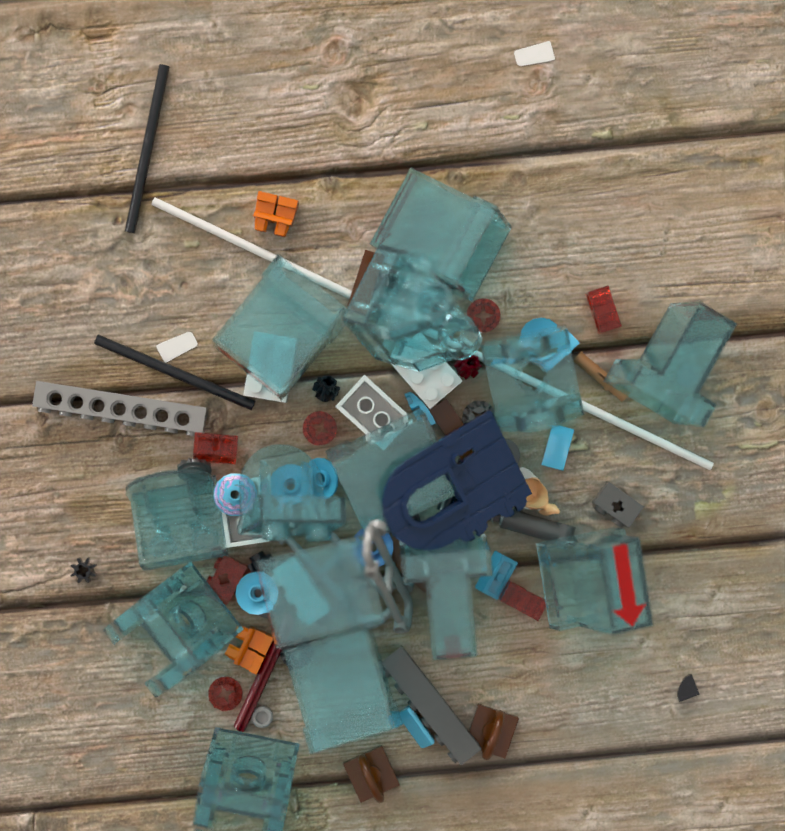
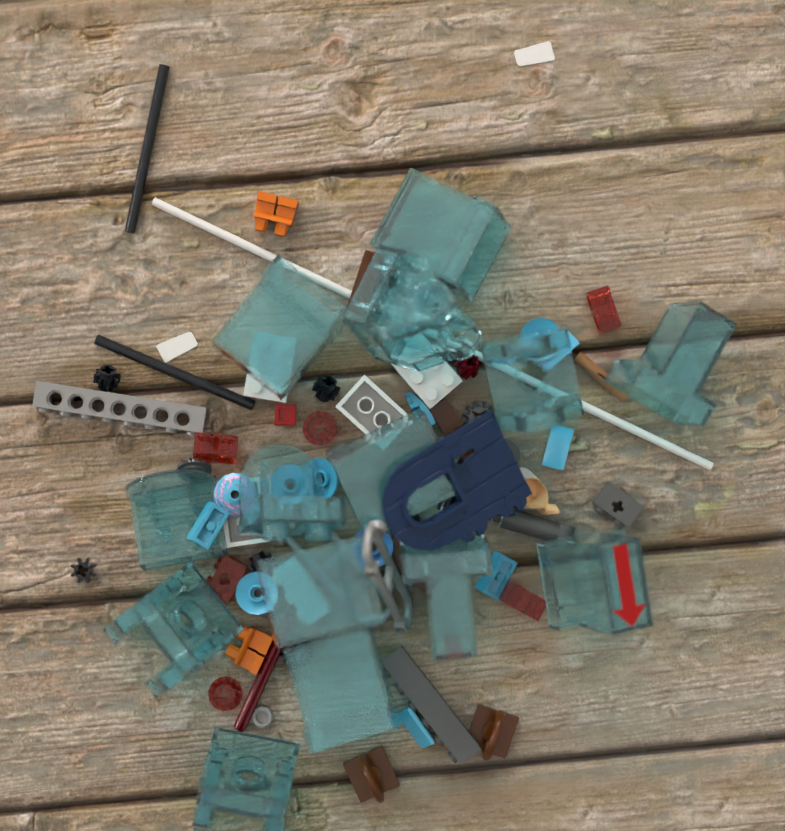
clear red gear [466,298,500,333] -> none
black tile [677,674,700,702] -> none
none -> black gear [93,365,121,392]
none -> medium azure slope [186,501,230,550]
none -> red tile [274,404,297,426]

